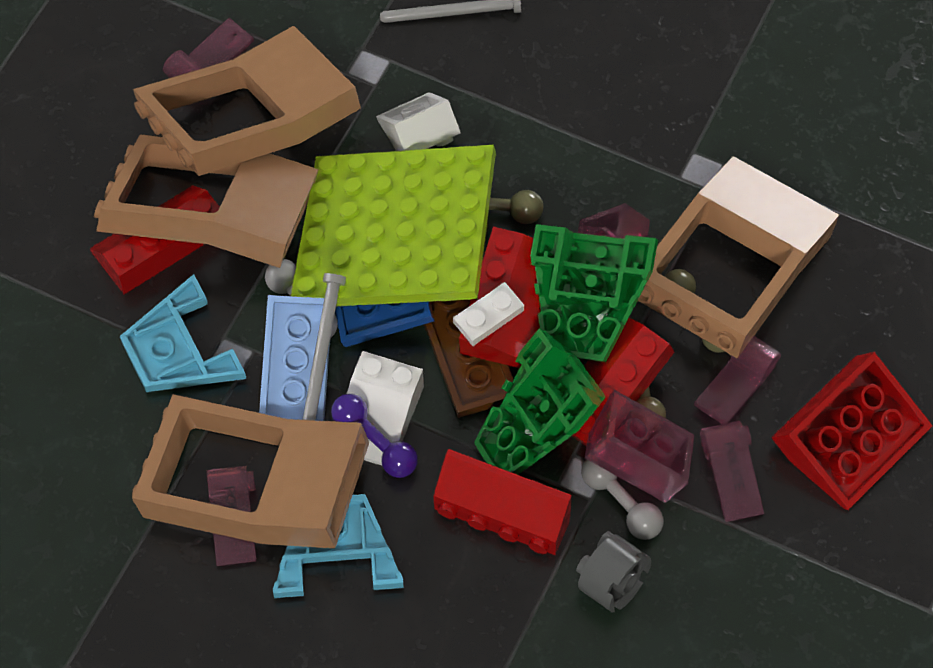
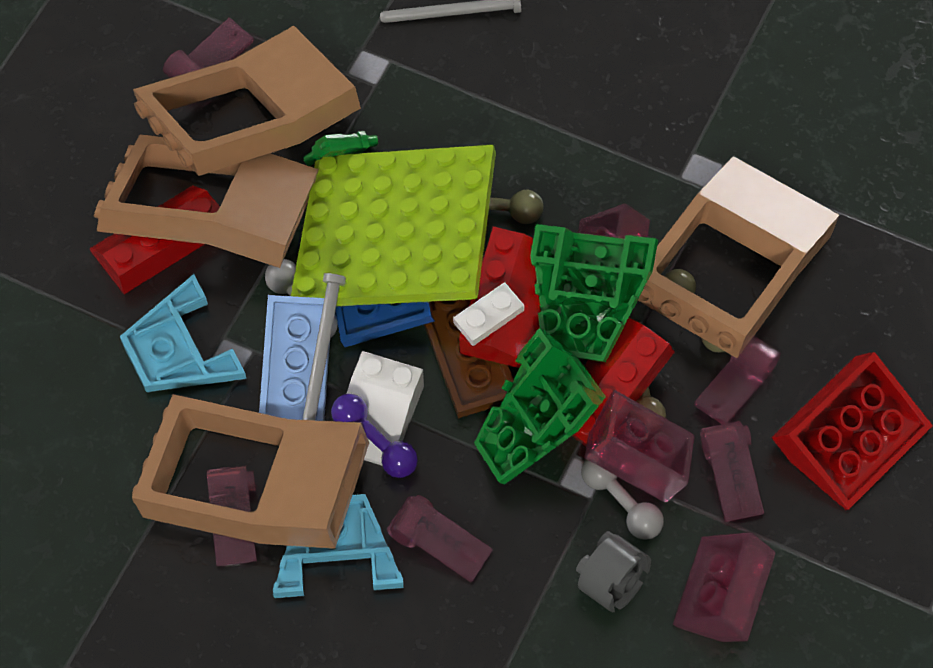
white slope [376,92,461,151] -> none
red slope [433,449,572,555] -> none
none -> green piece [304,131,378,166]
none -> clear pink door [387,495,493,582]
none -> clear pink slope [673,533,776,642]

